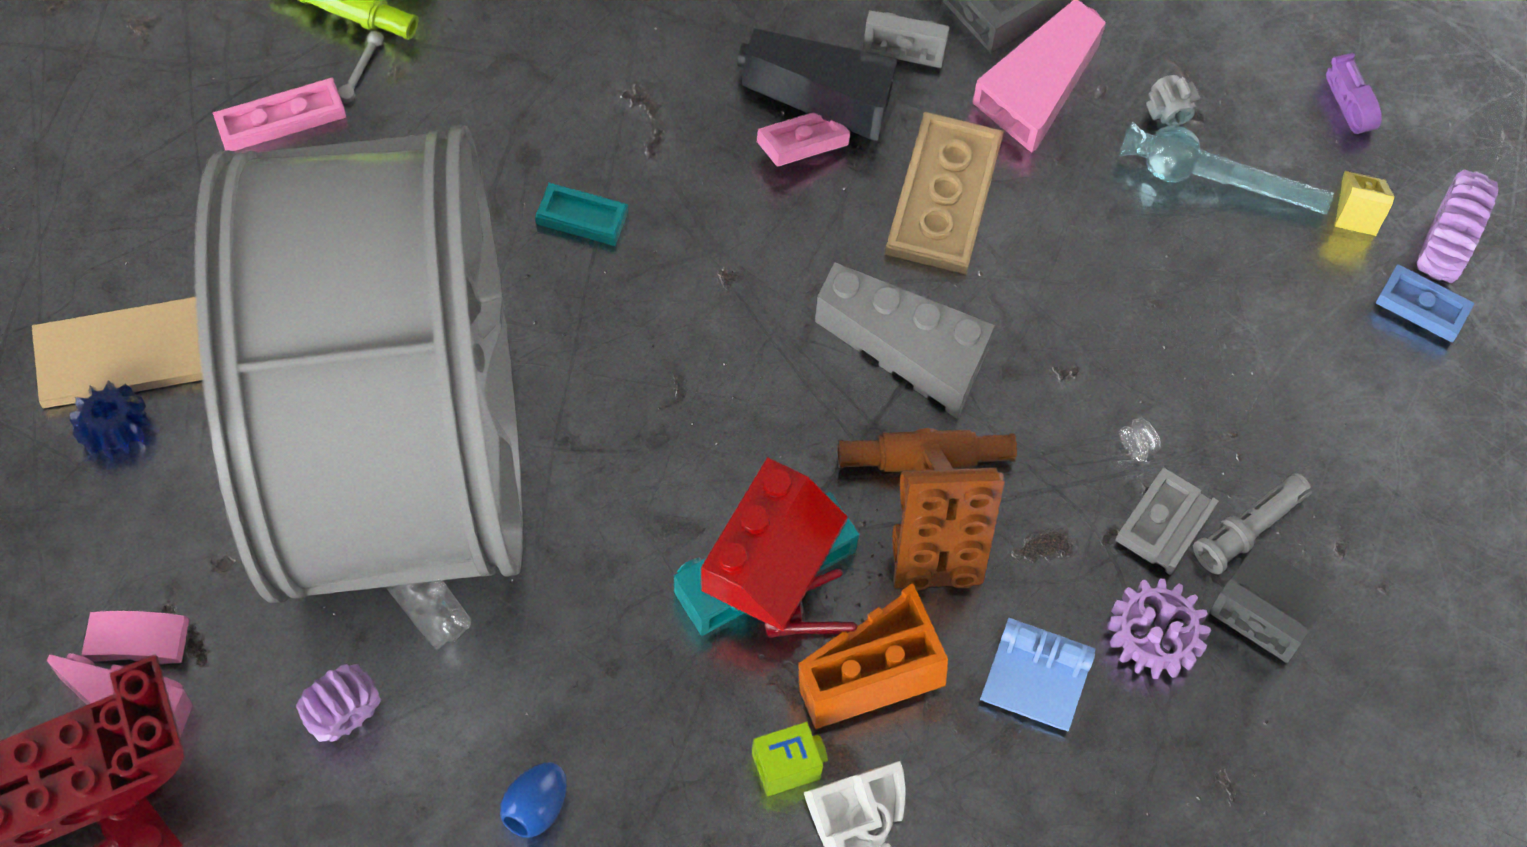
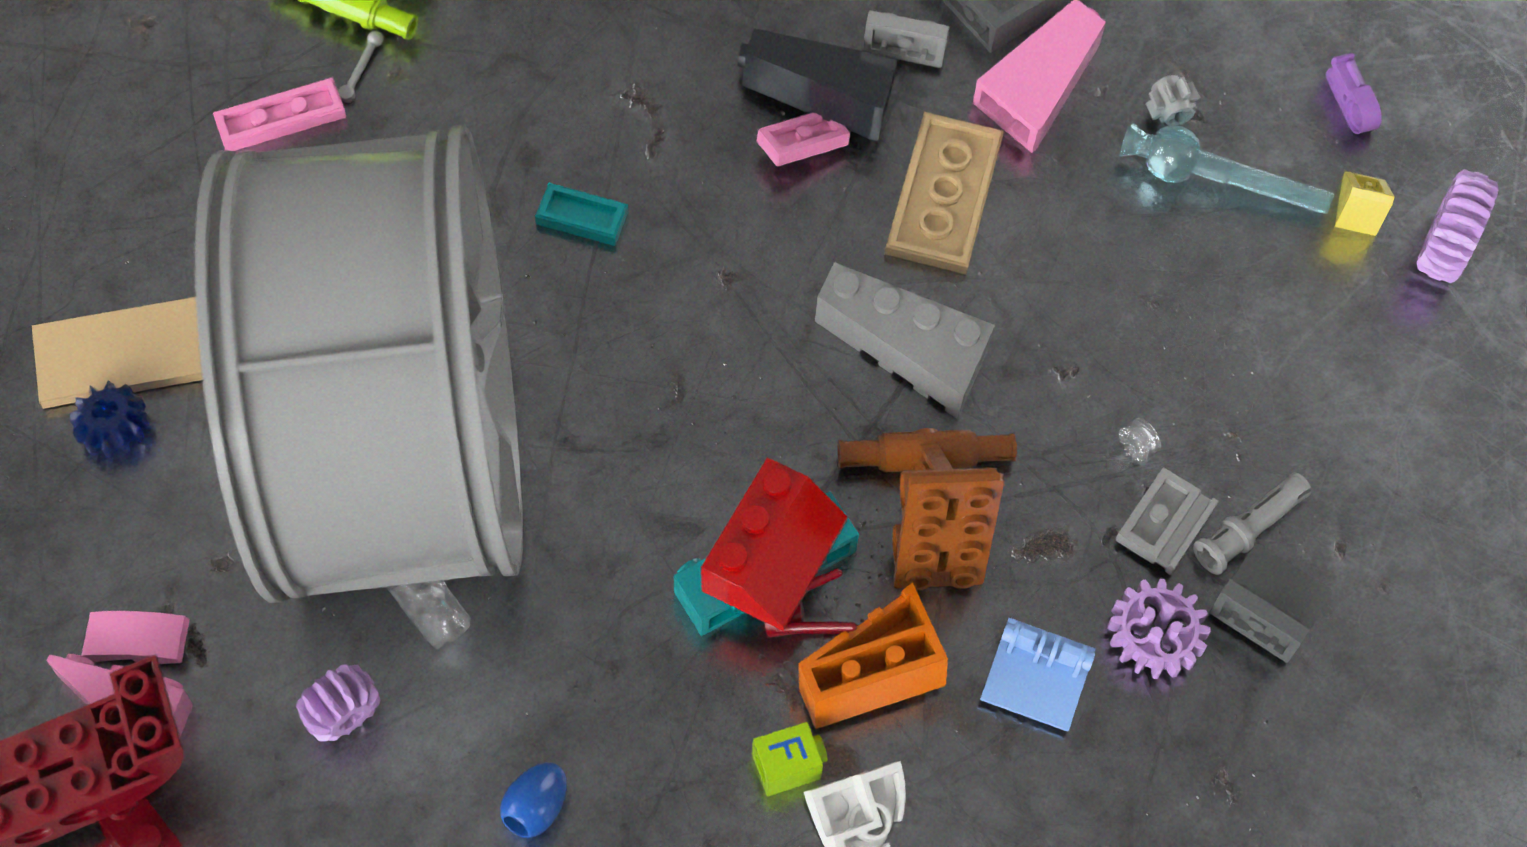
medium blue plate [1376,264,1475,343] -> none

